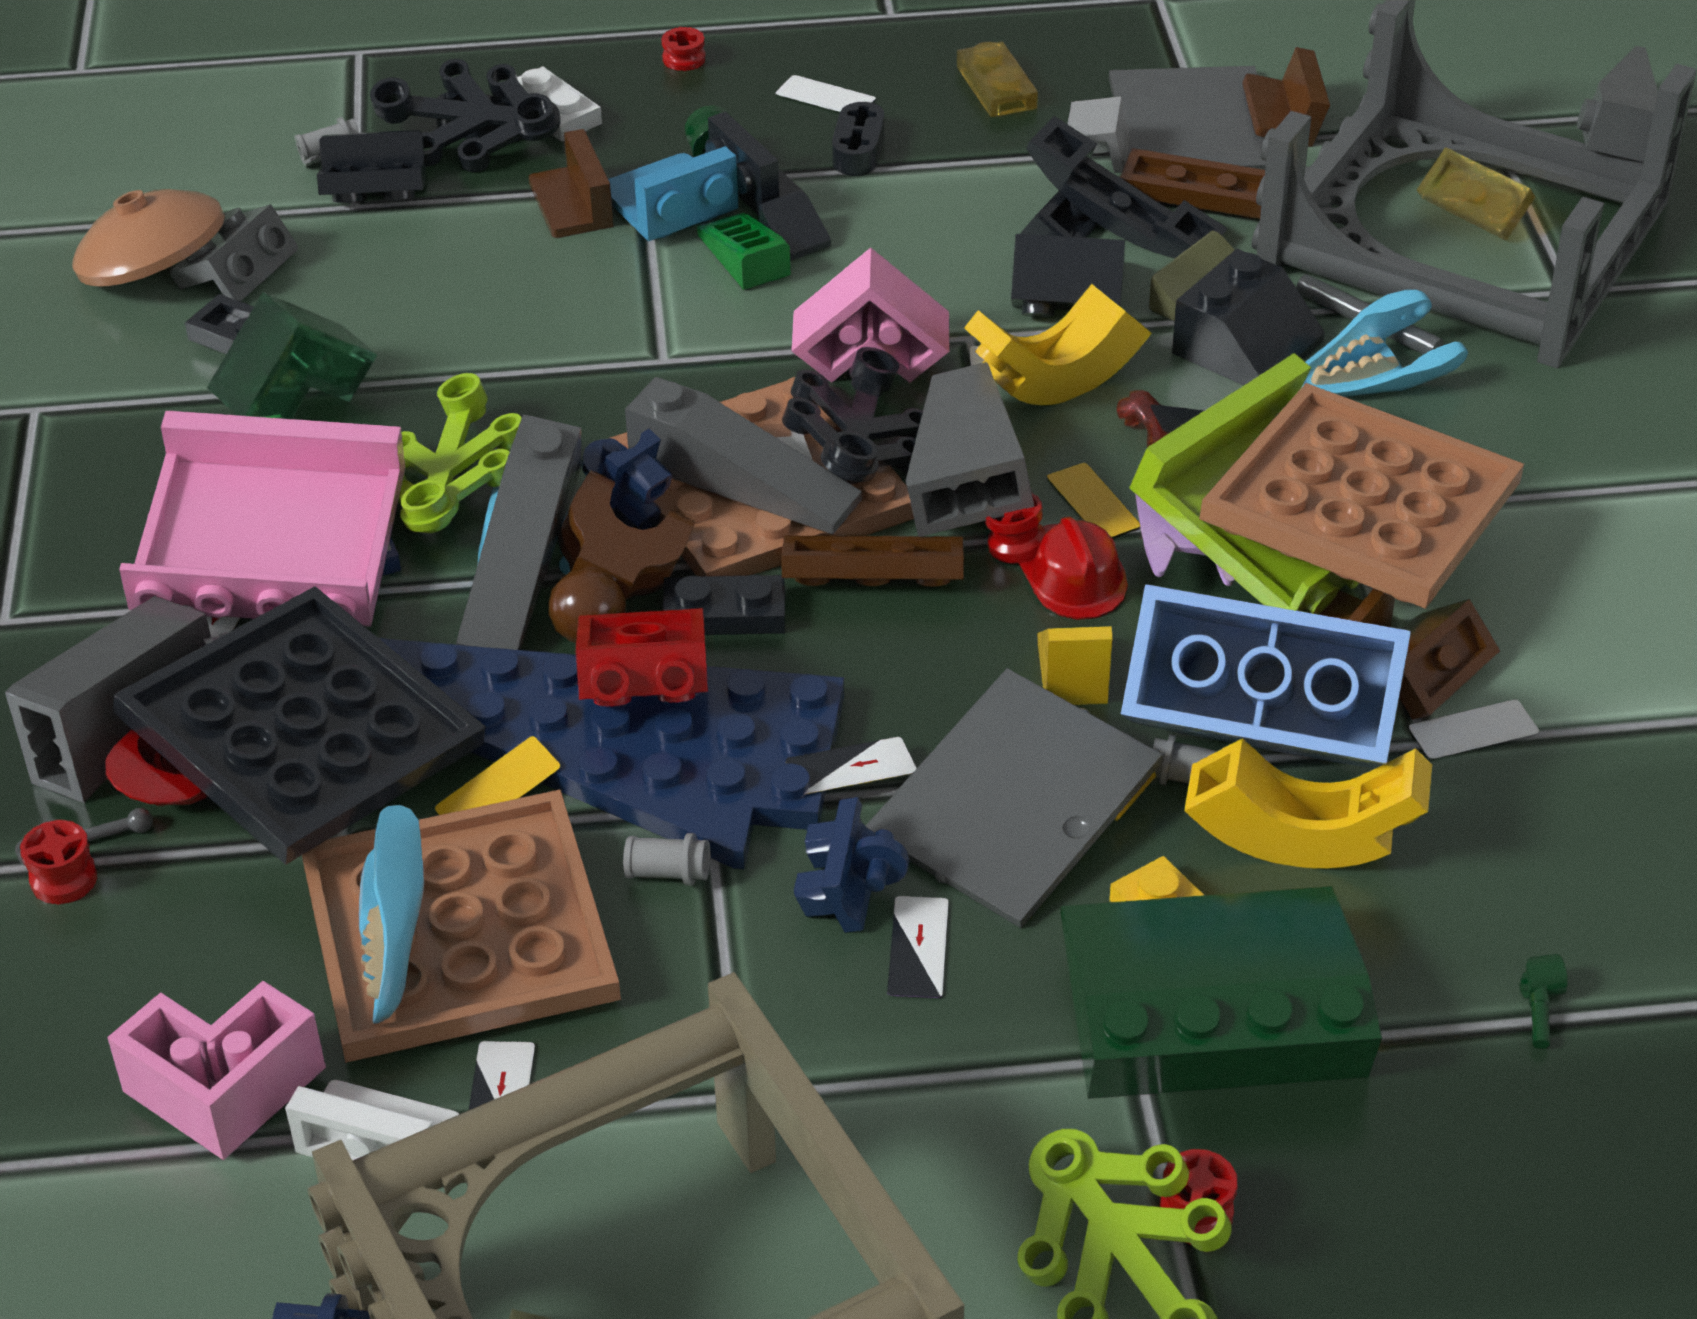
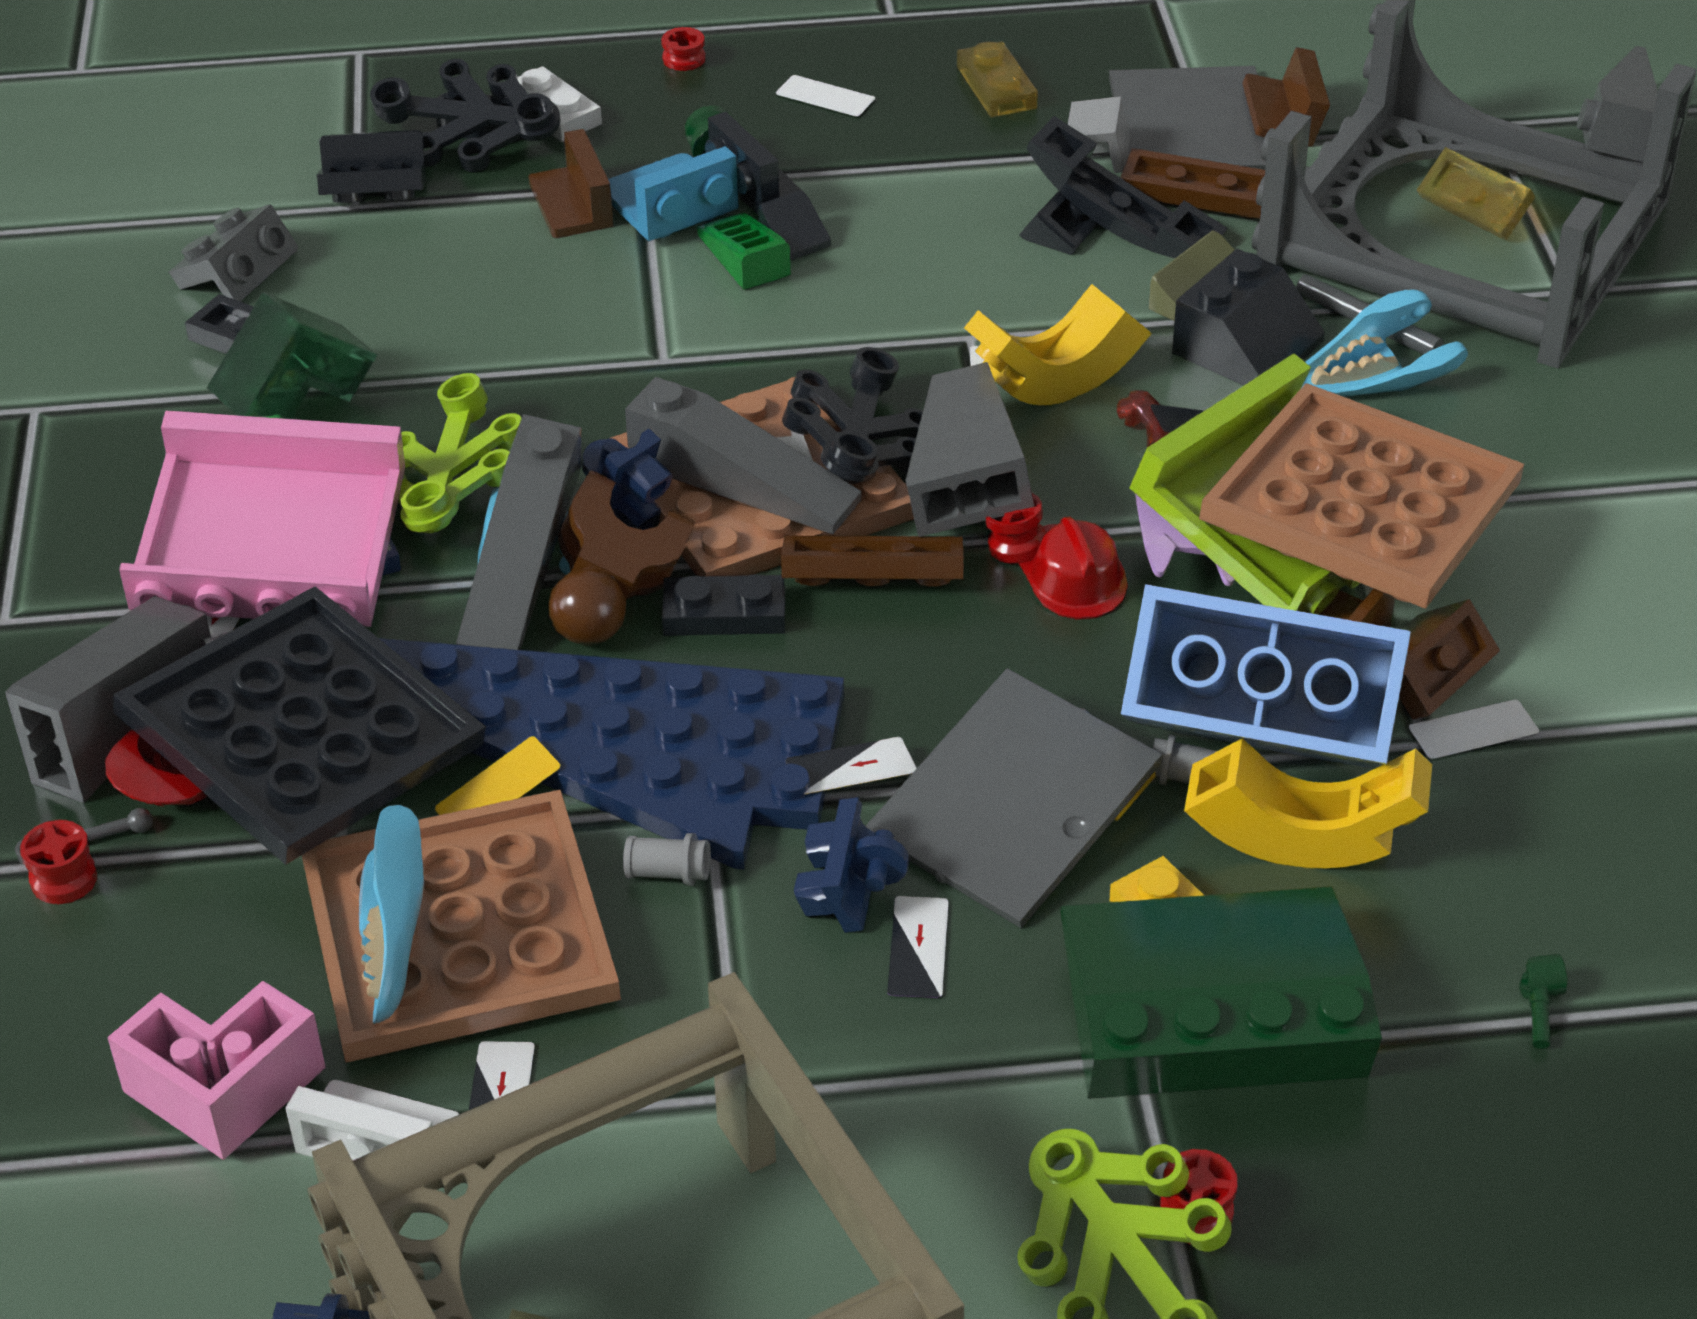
nougat dish [72,189,225,286] -> none
light grey pin [295,117,360,167] -> none
red plate [576,608,708,706] -> none
bright pink brick [792,248,949,383] -> none
black beam [832,101,885,176] -> none
black slope [1011,234,1125,318] -> none
yellow slope [1037,626,1112,705] -> none
yellow sticker [1047,463,1140,537] -> none

